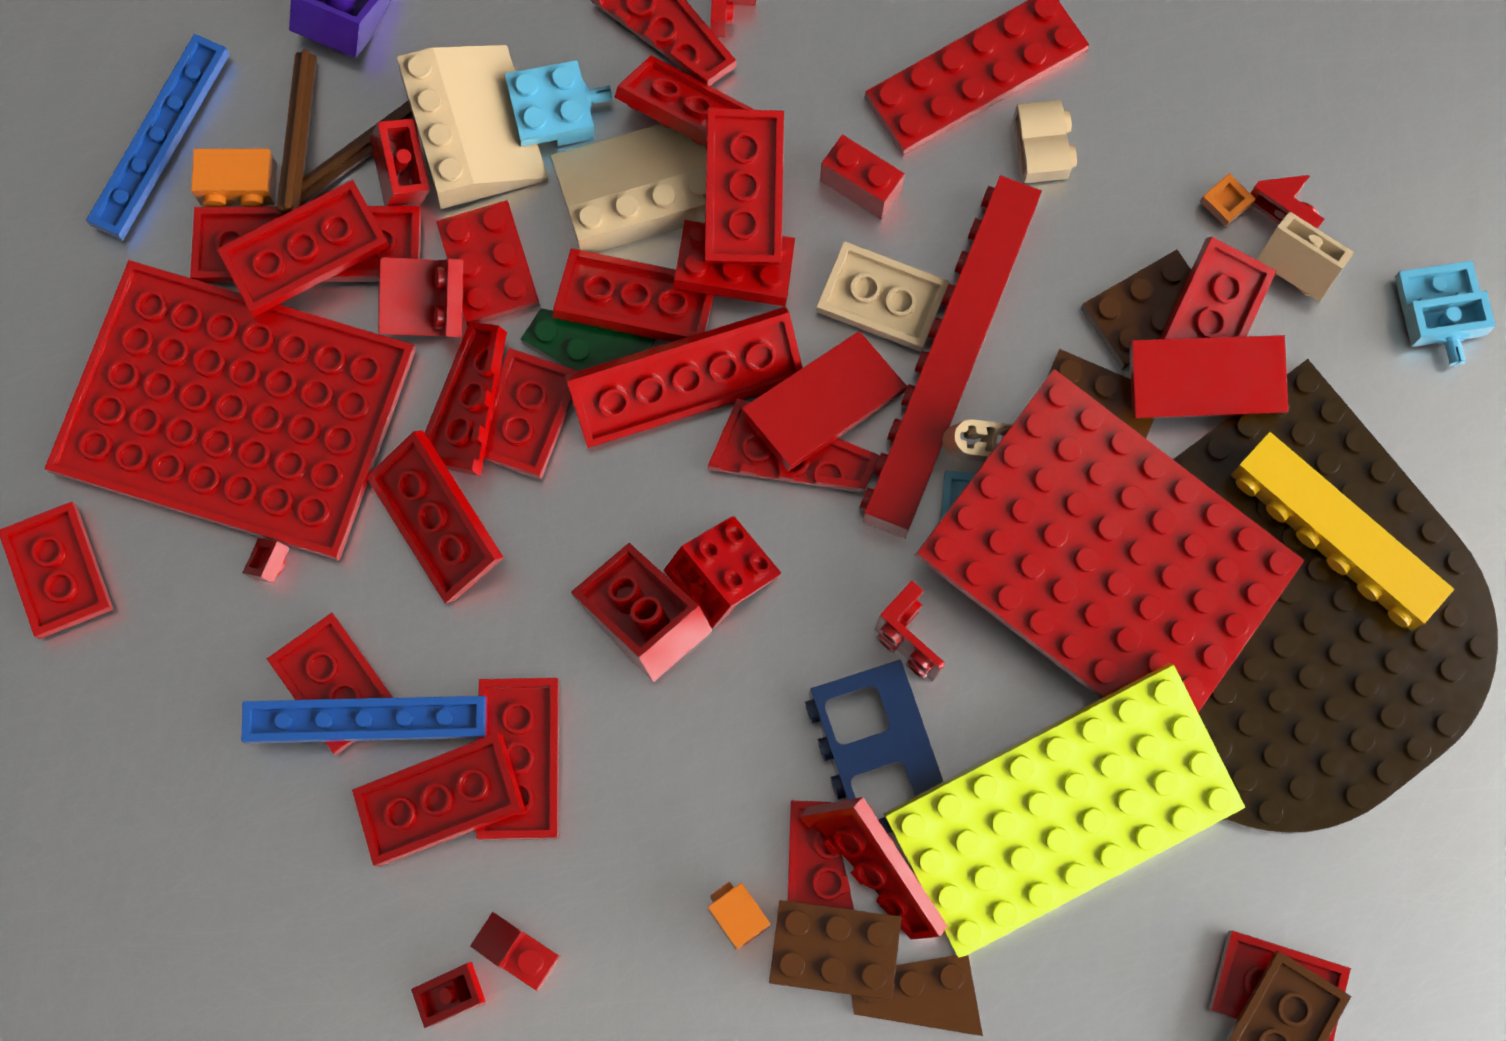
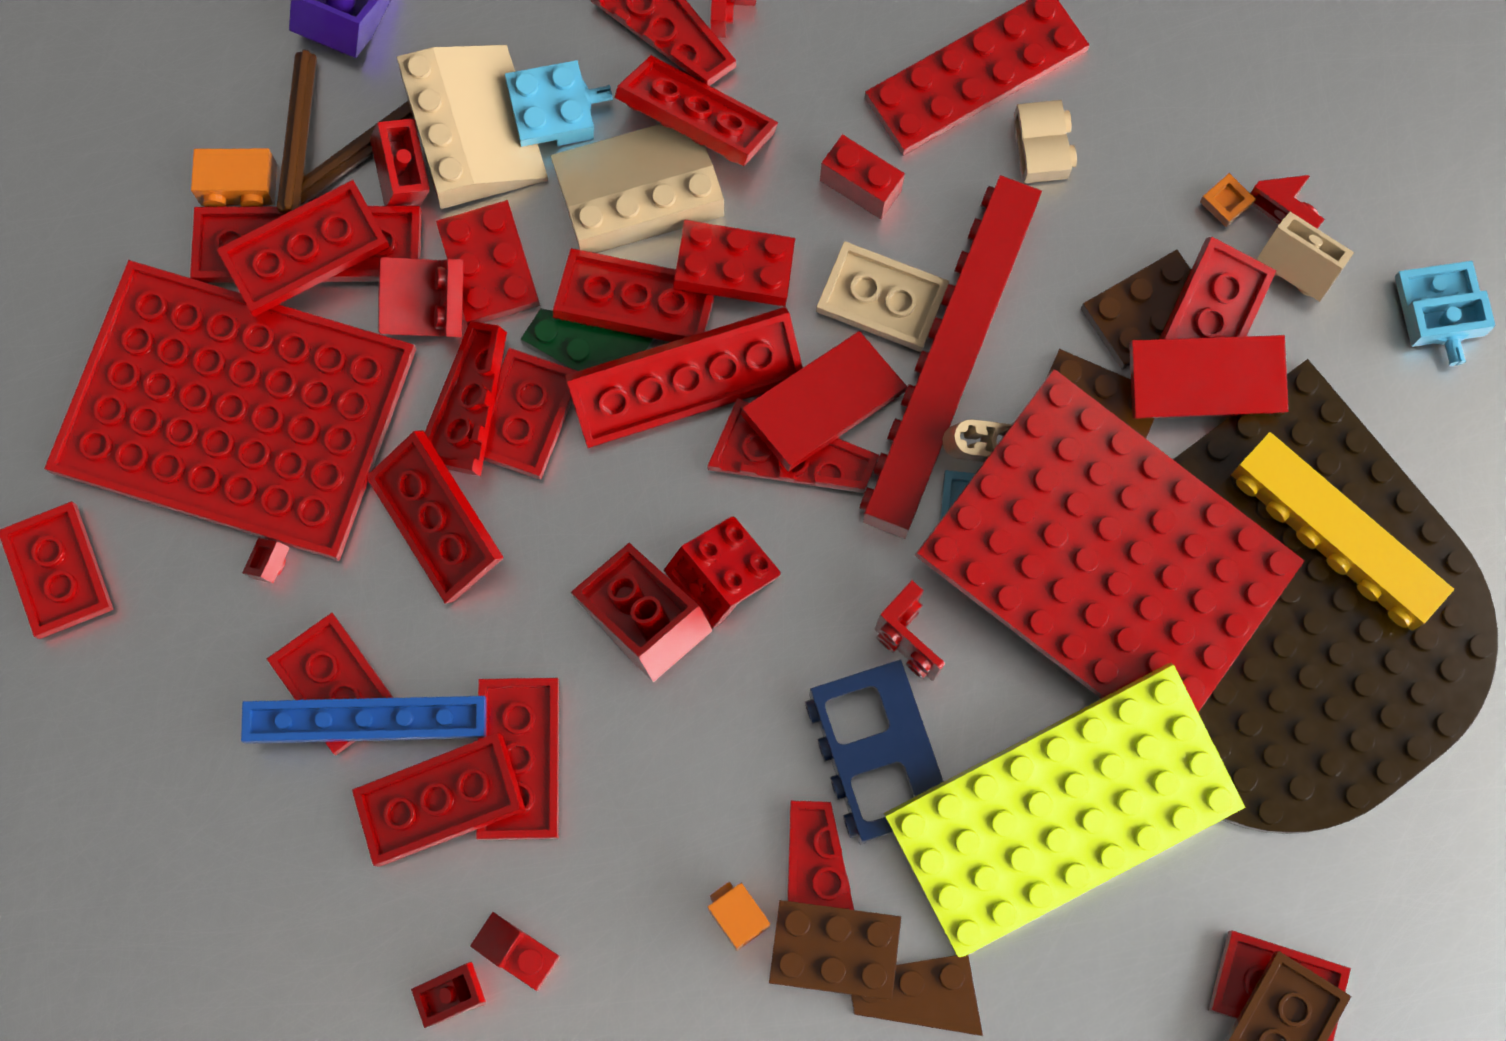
blue plate [86,34,230,241] -> none
red plate [704,108,784,265] -> none
red wing [799,797,947,940] -> none

